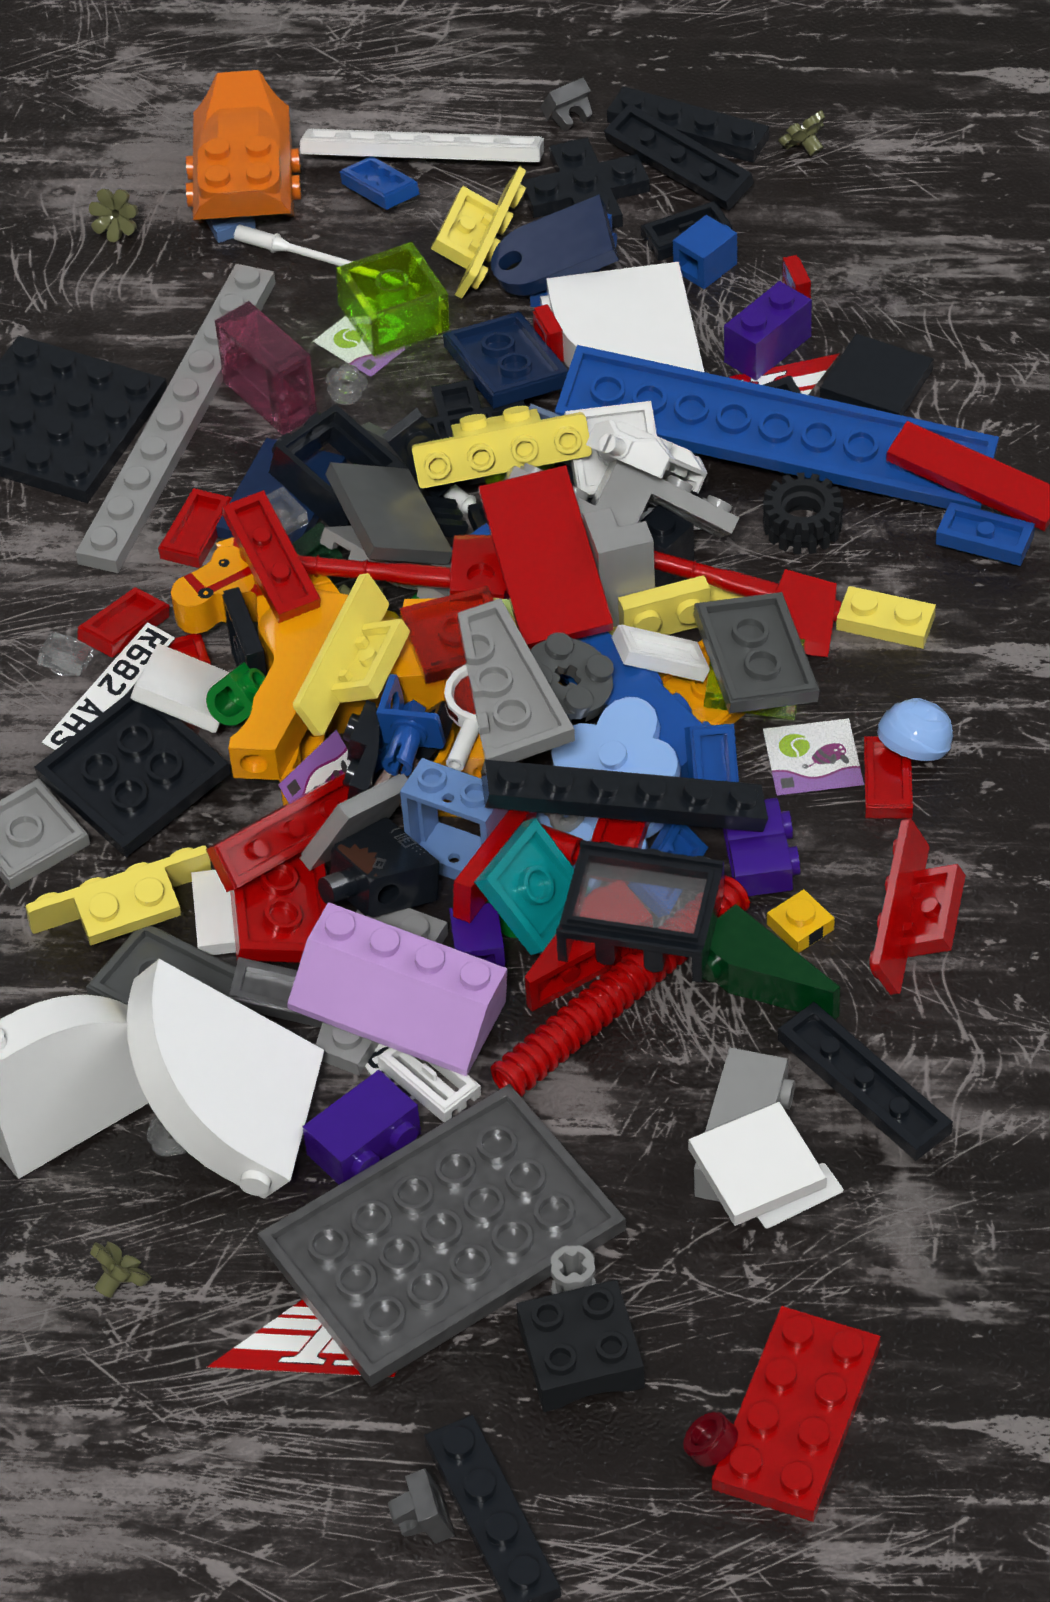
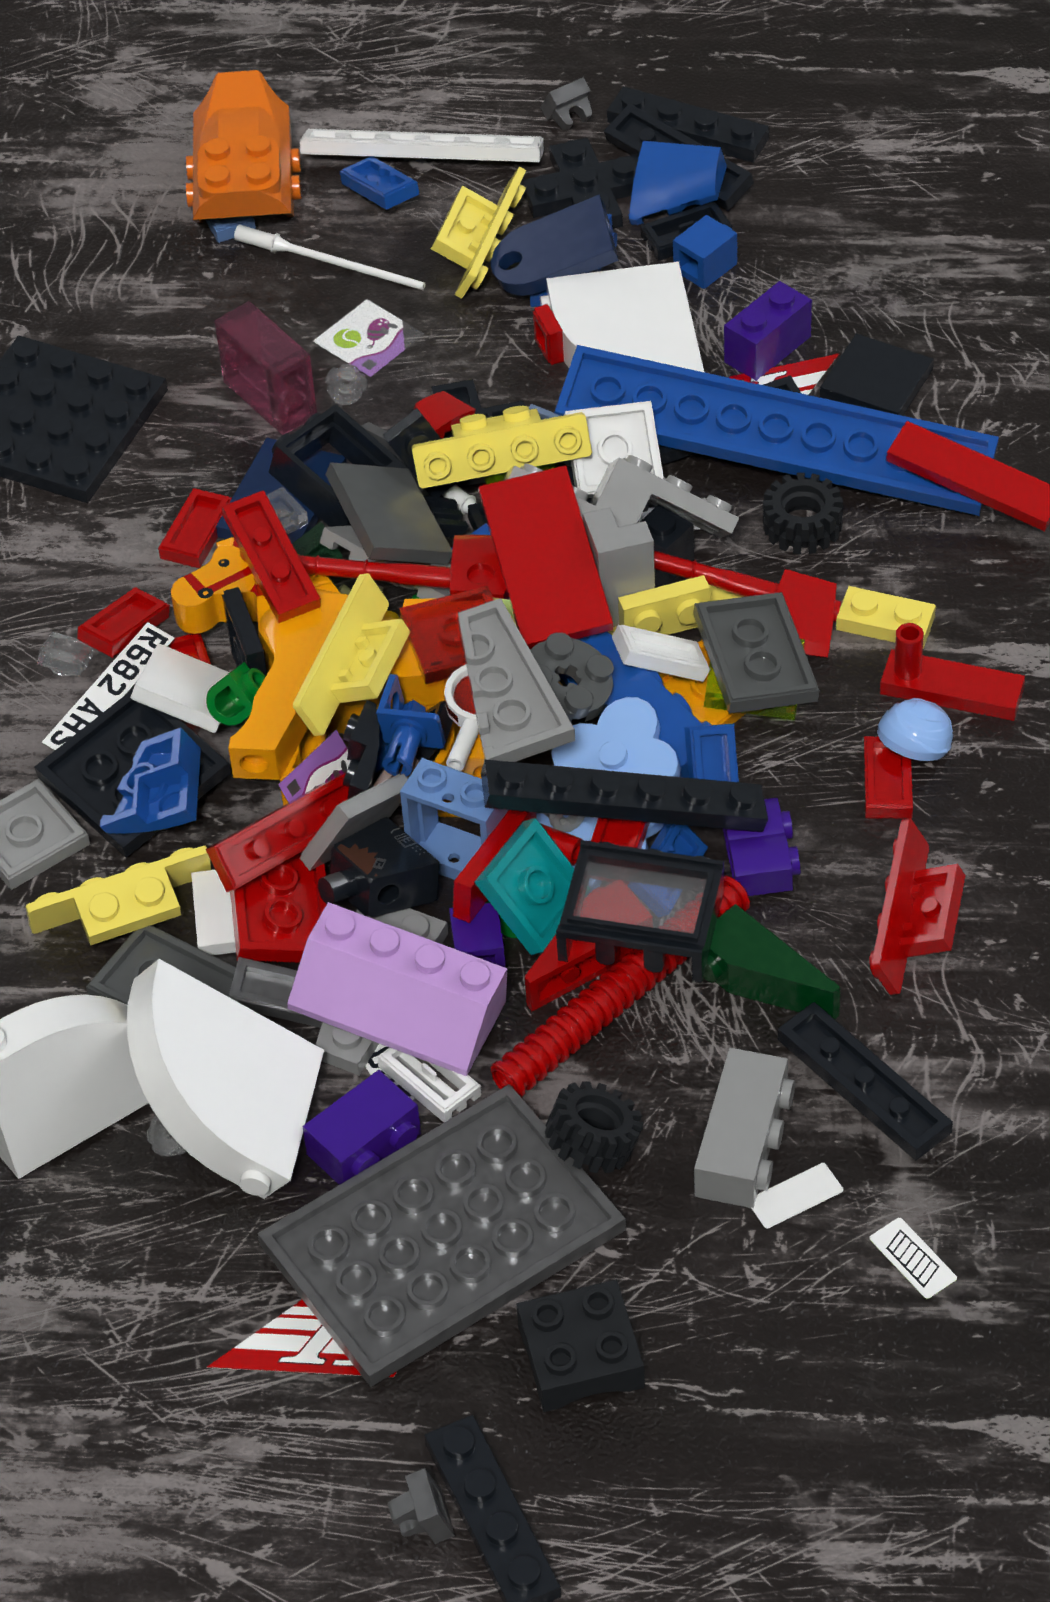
light grey plate [76,264,276,573] -> none
olive plant [89,189,138,242] -> none
olive plant [90,1241,151,1298] -> none
clear neon green brick [336,242,449,357] -> none
dark blue tile [443,312,568,409] -> none
light grey bush [550,1245,596,1295] -> none
white plate [586,419,707,493] -> none
dark red tile [683,1412,738,1467] -> none
white tile [688,1102,827,1226] -> none
red plate [712,1306,881,1522] -> none
clear sticker [763,718,864,796] -> none
yellow plate [767,889,835,953] -> none
olive plant [778,110,825,157] -> none
red tile [782,255,811,299] -> none
blue plate [936,502,1035,566] -> none
none -> blue slope [100,727,201,834]
none -> red slope [414,391,476,439]
none -> black tyre [545,1081,643,1173]
none -> blue slope [629,141,727,225]
none -> white sticker [870,1218,957,1299]
none -> red piece [880,623,1025,721]

